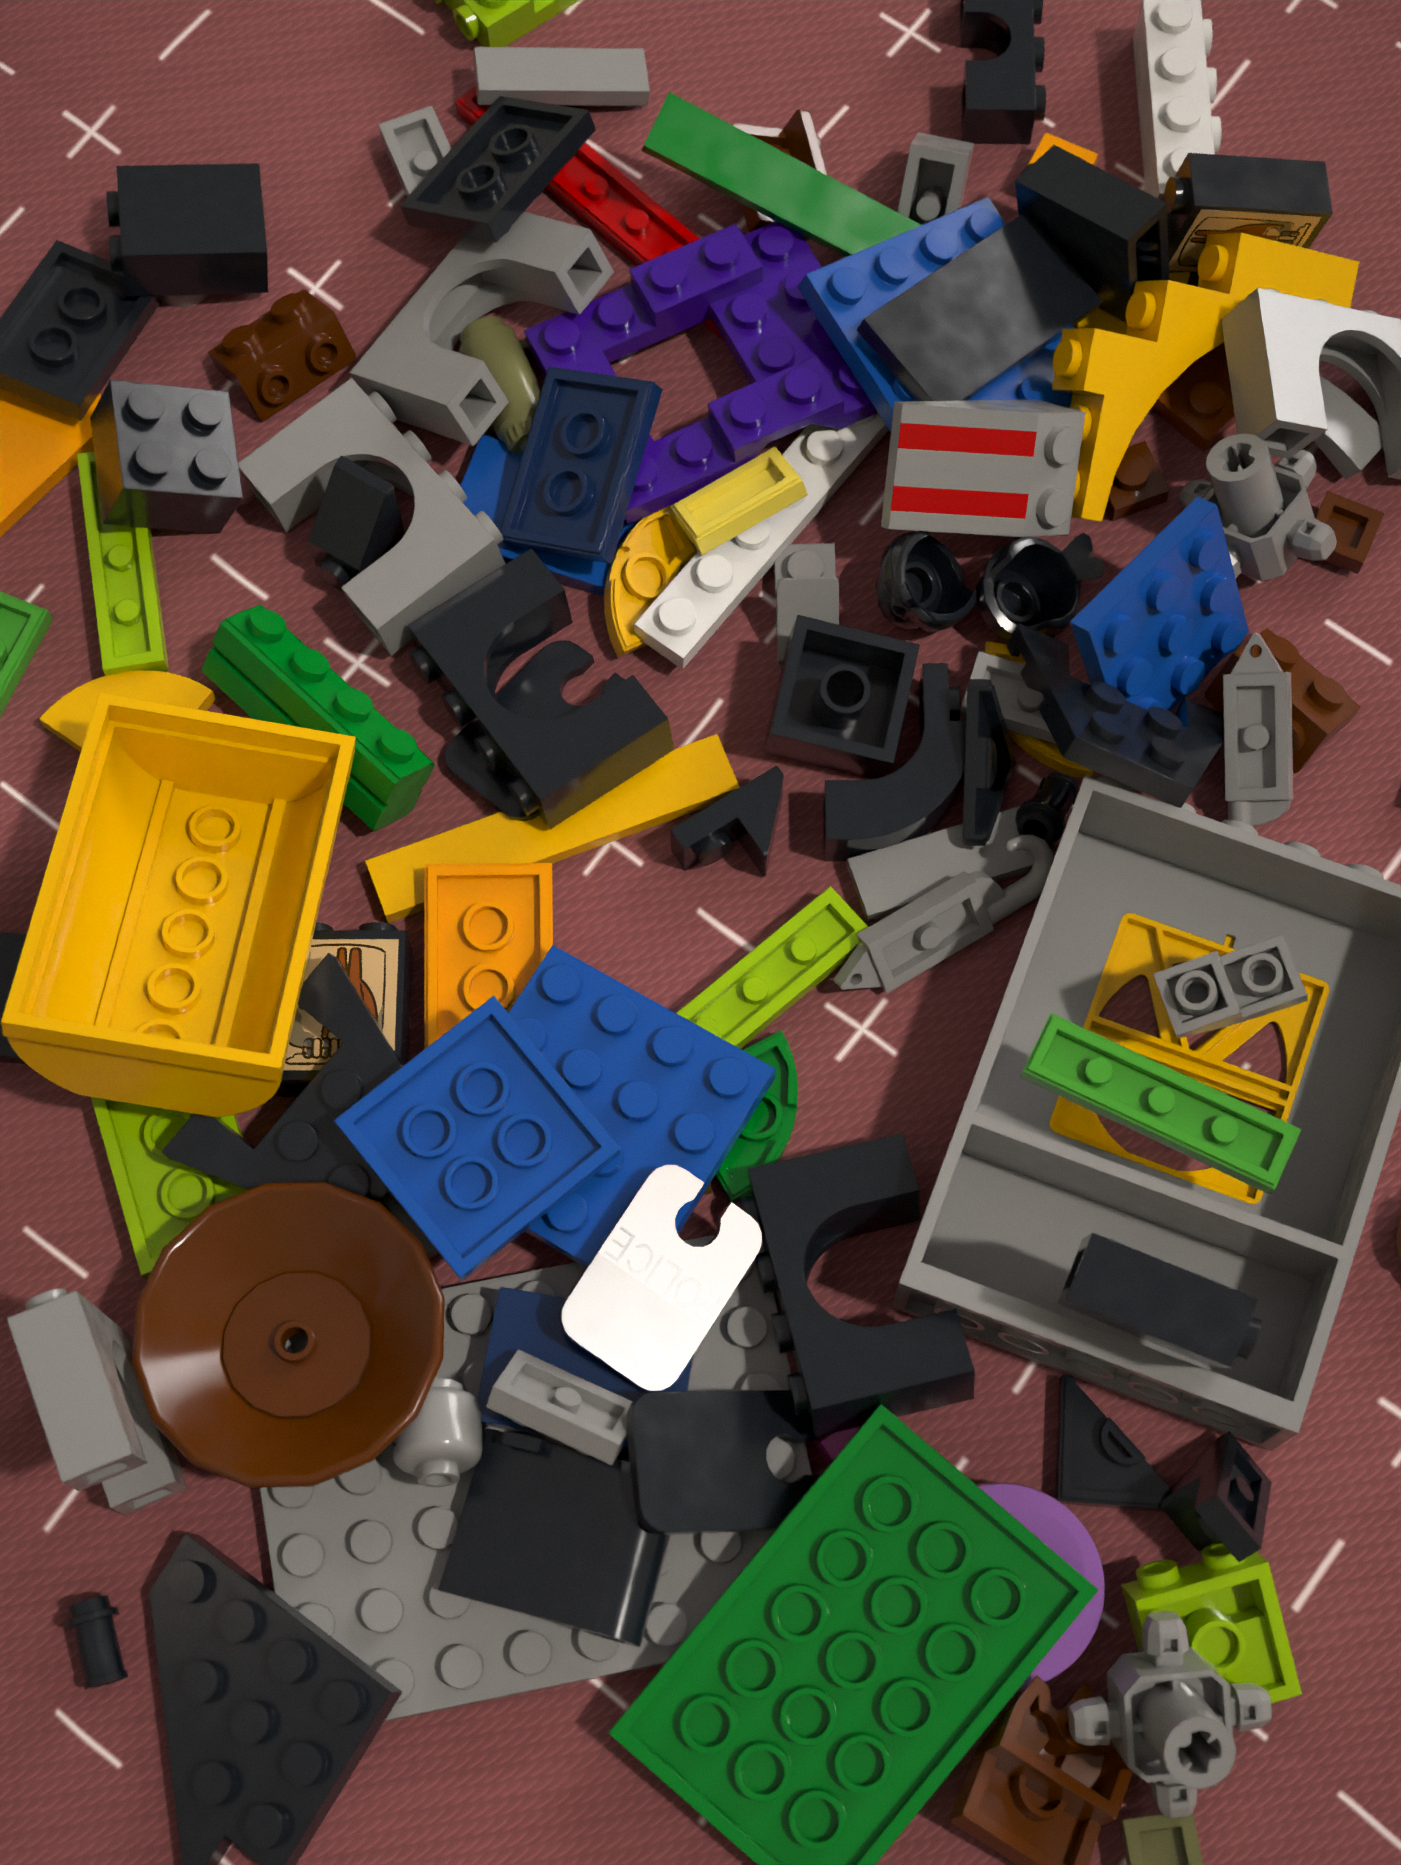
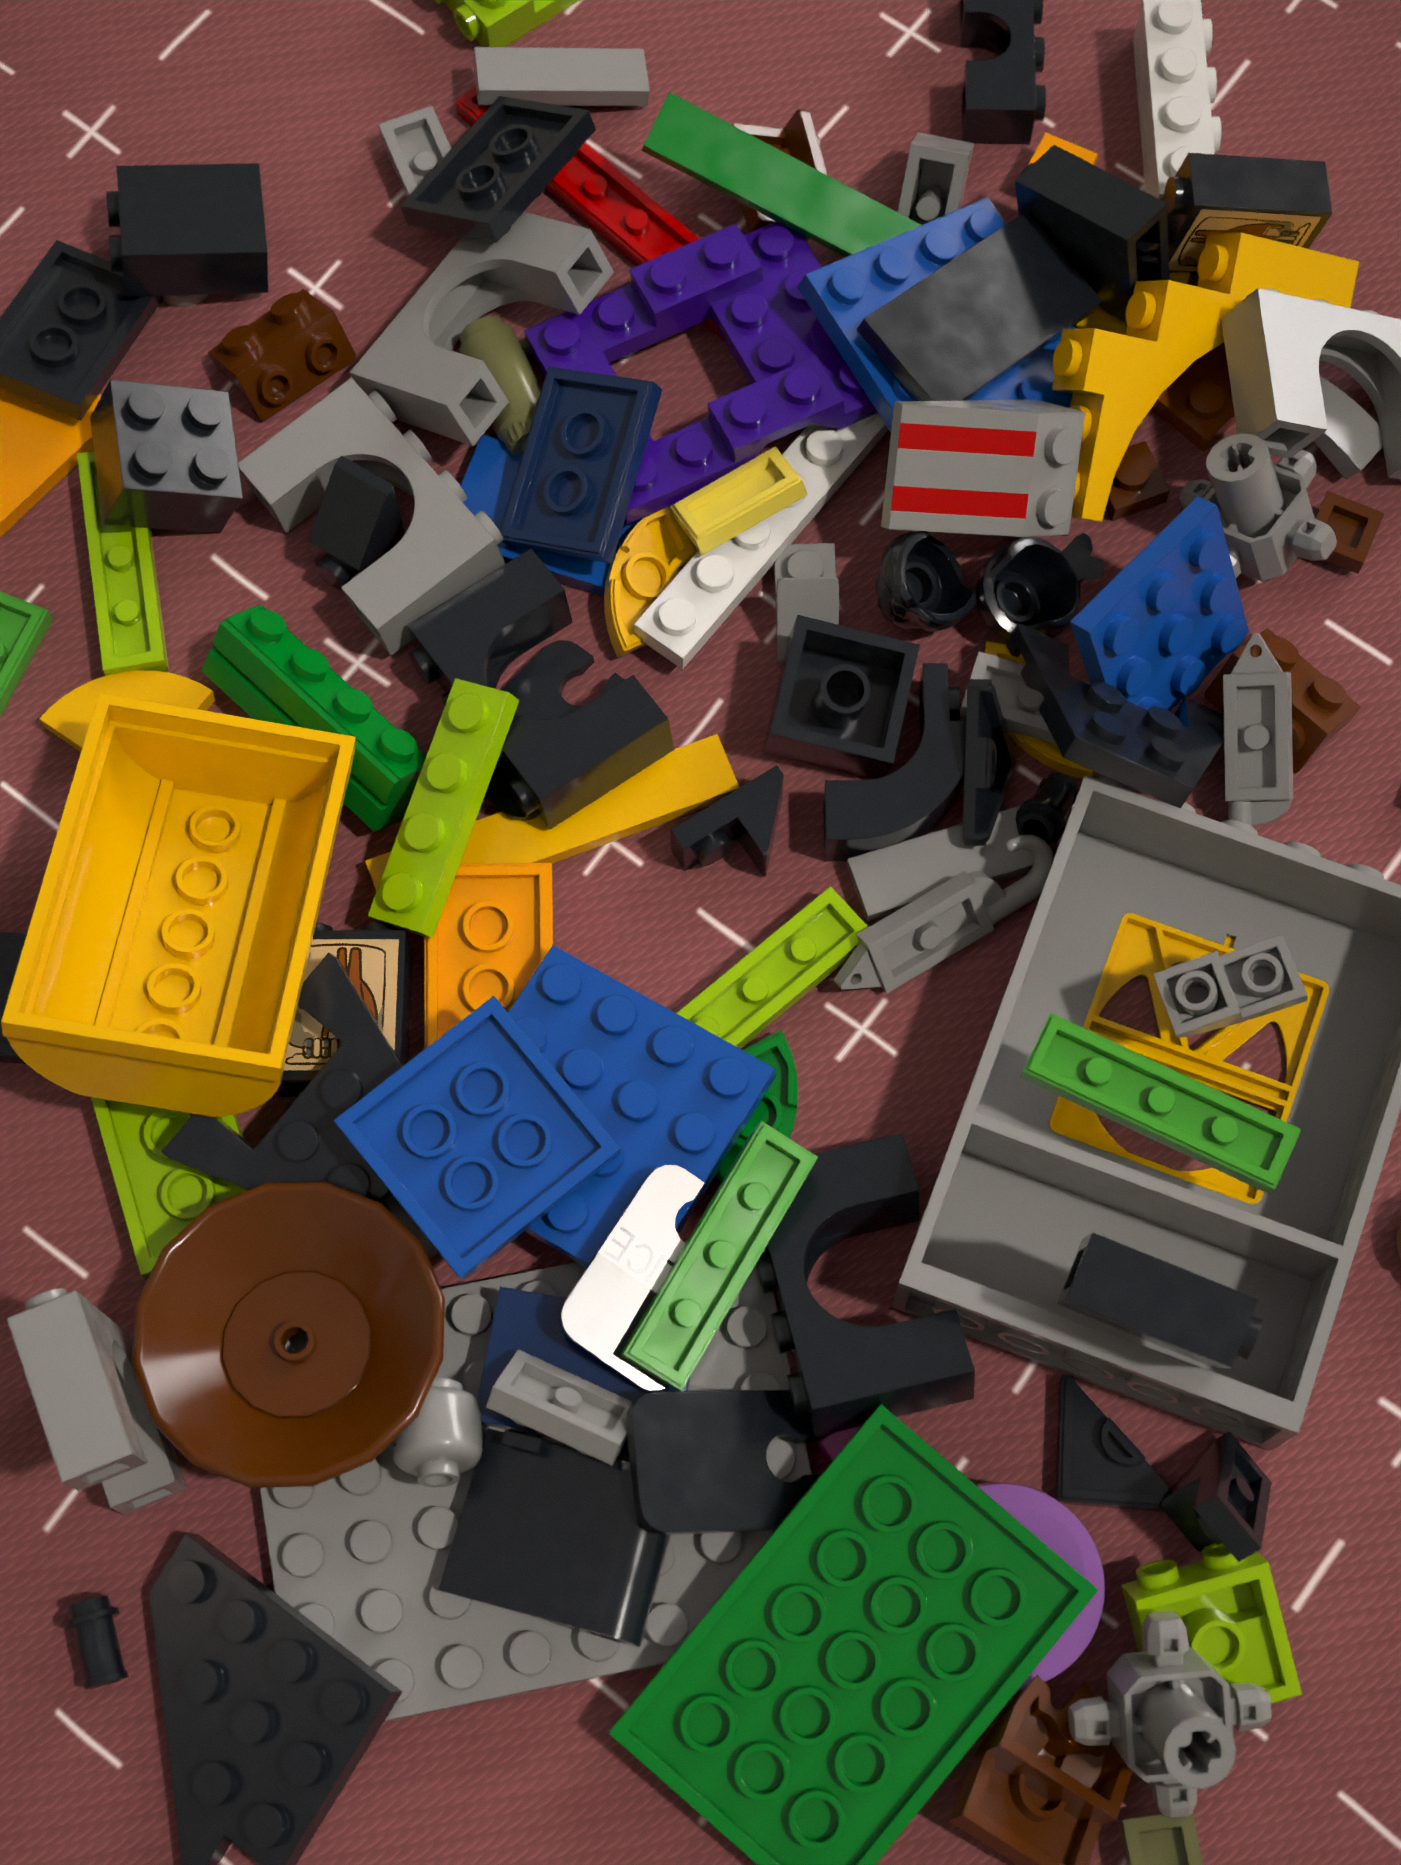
none -> lime plate [368,678,520,939]
none -> bright green tile [619,1121,818,1392]

